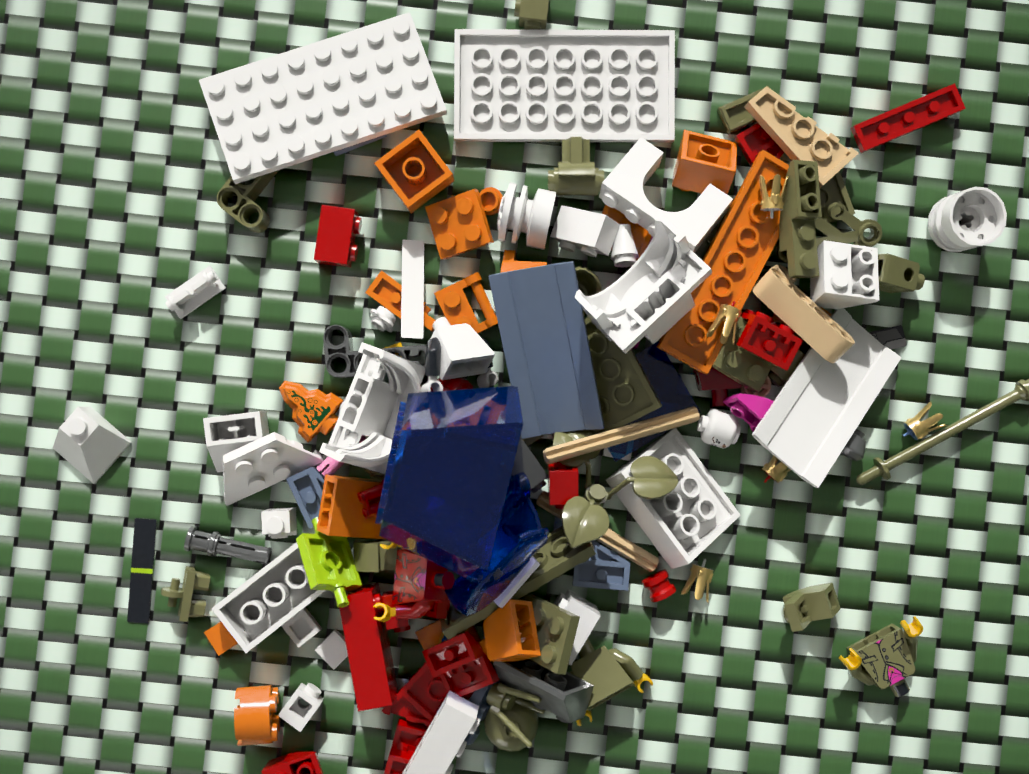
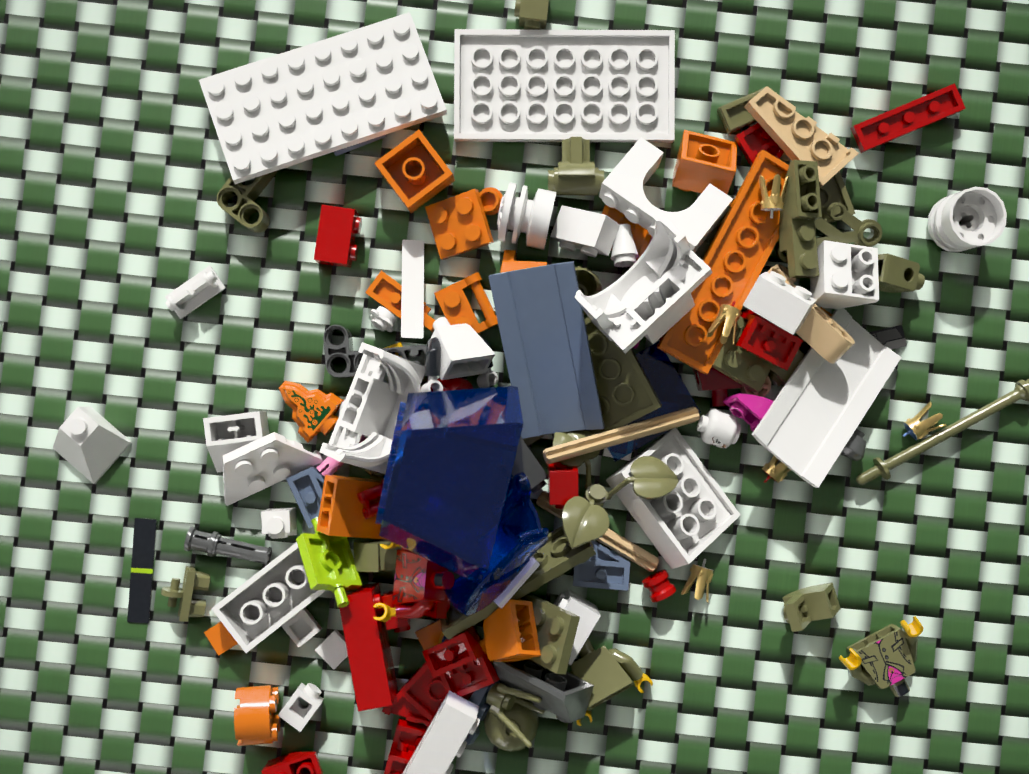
none -> white brick [743,271,817,335]

